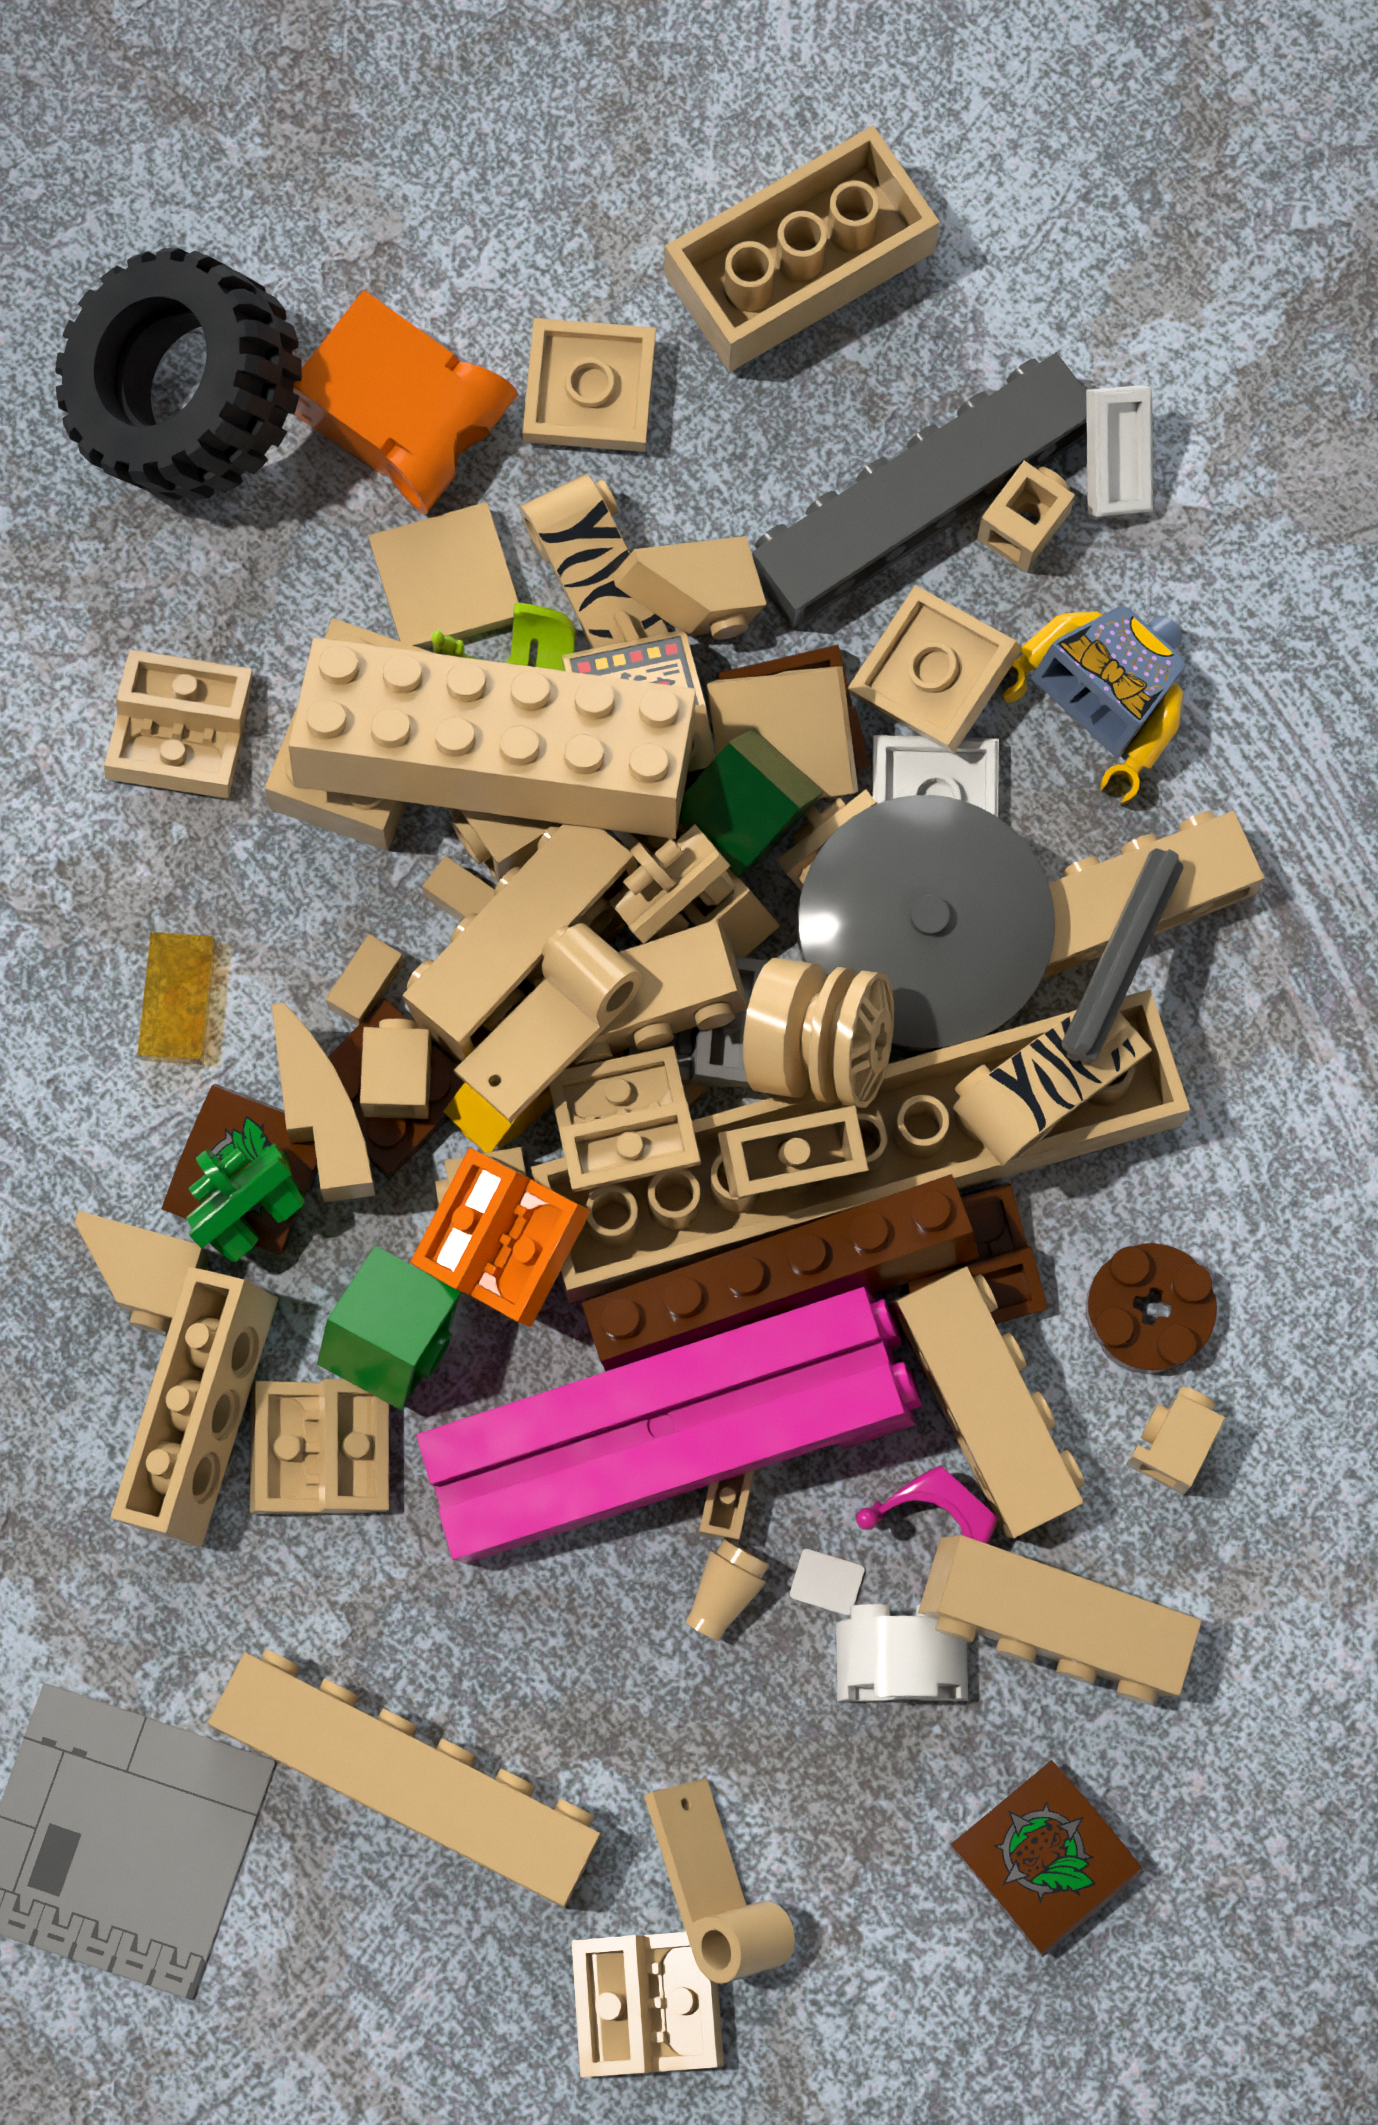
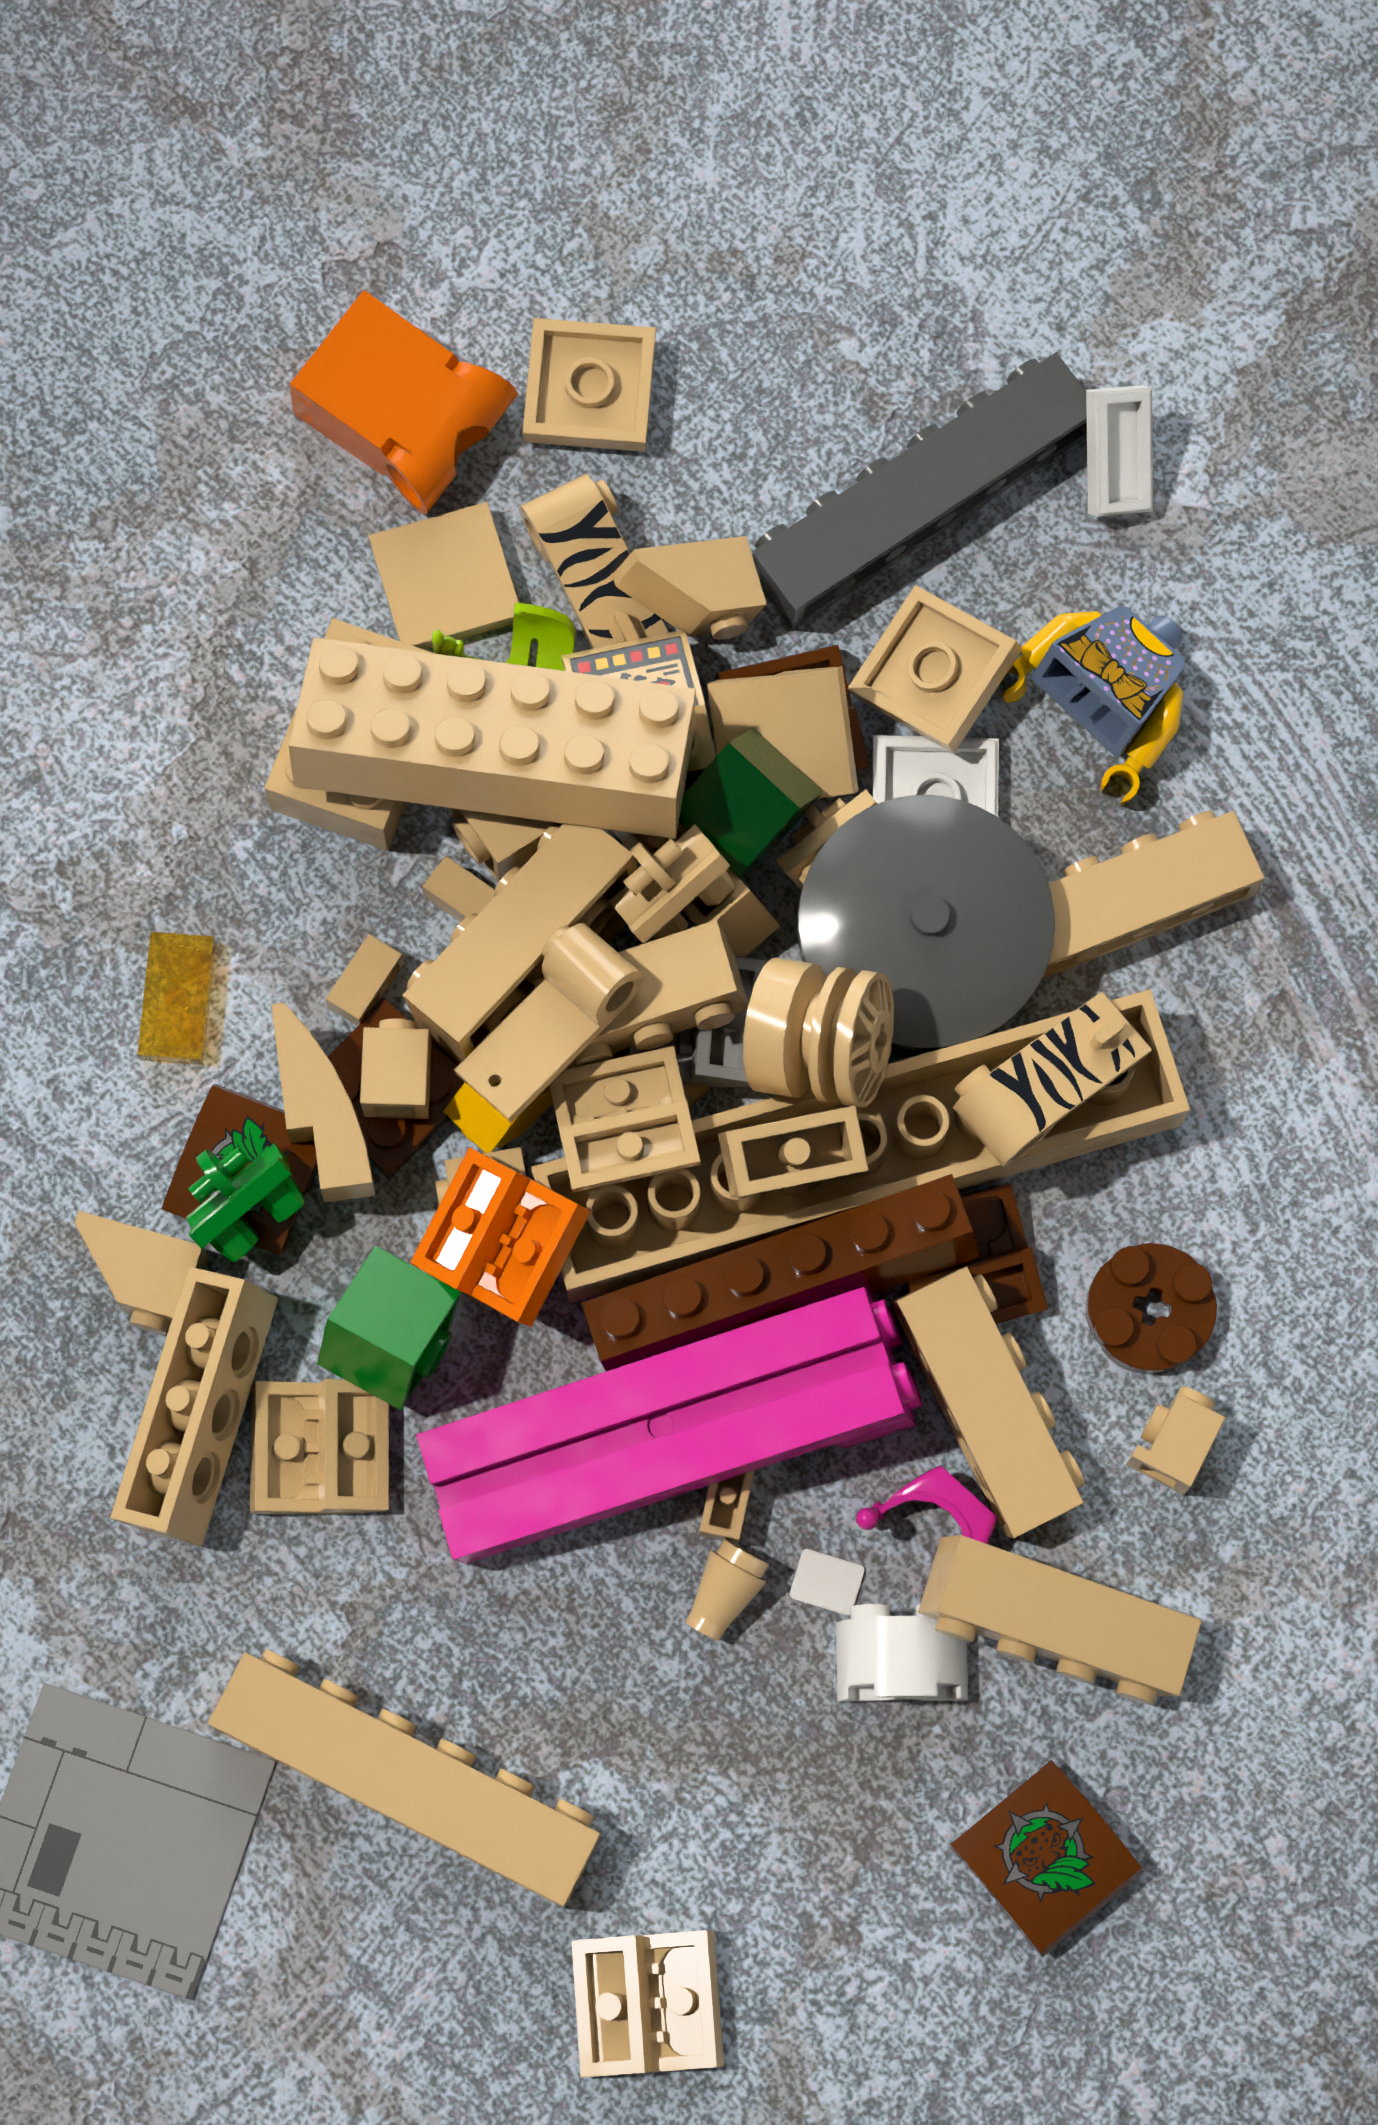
black tyre [55,248,302,501] -> none
tan slope [104,649,253,799] -> none
tan door [644,1778,795,1983] -> none
tan brick [665,125,940,373] -> none
tan brick [977,461,1075,573] -> none
dark grey axle [1062,848,1184,1063] -> none

